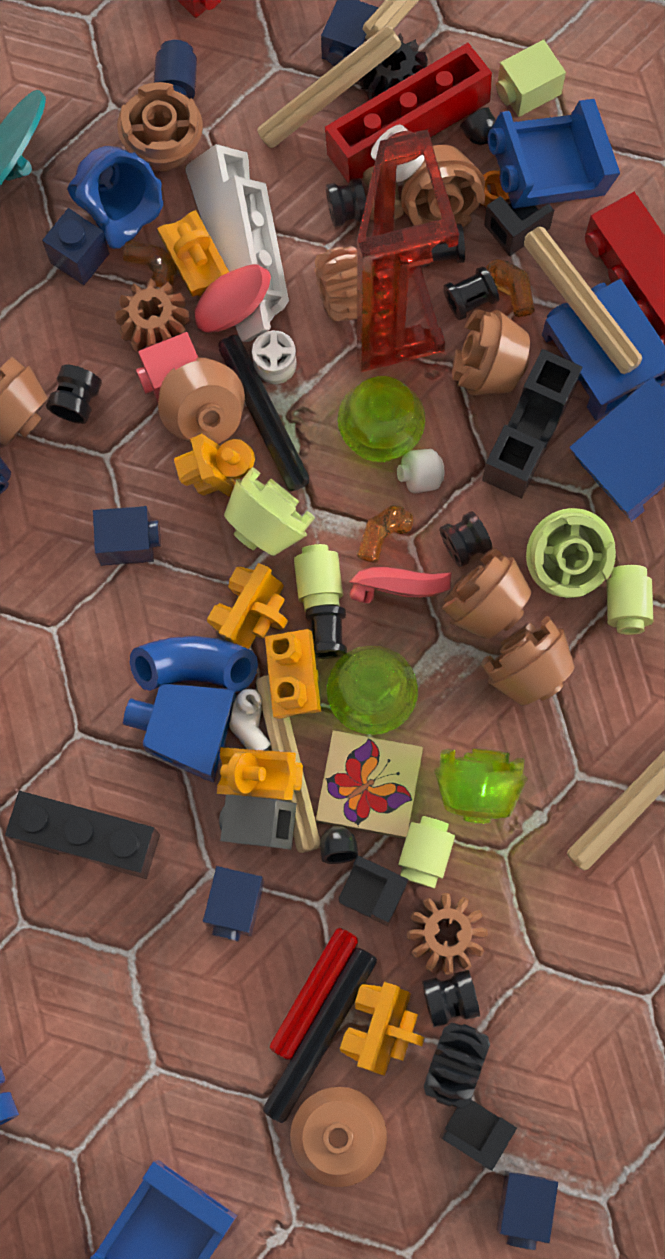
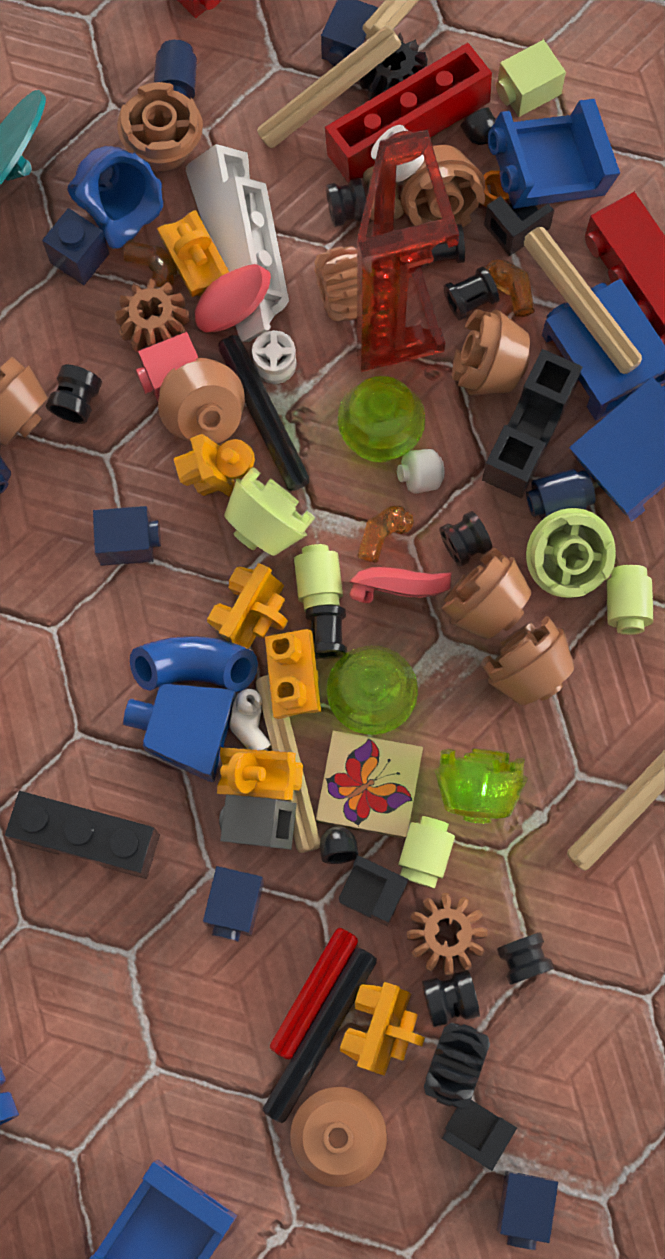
none -> black wheel [497,932,554,985]
none -> dark blue brick [526,469,596,520]

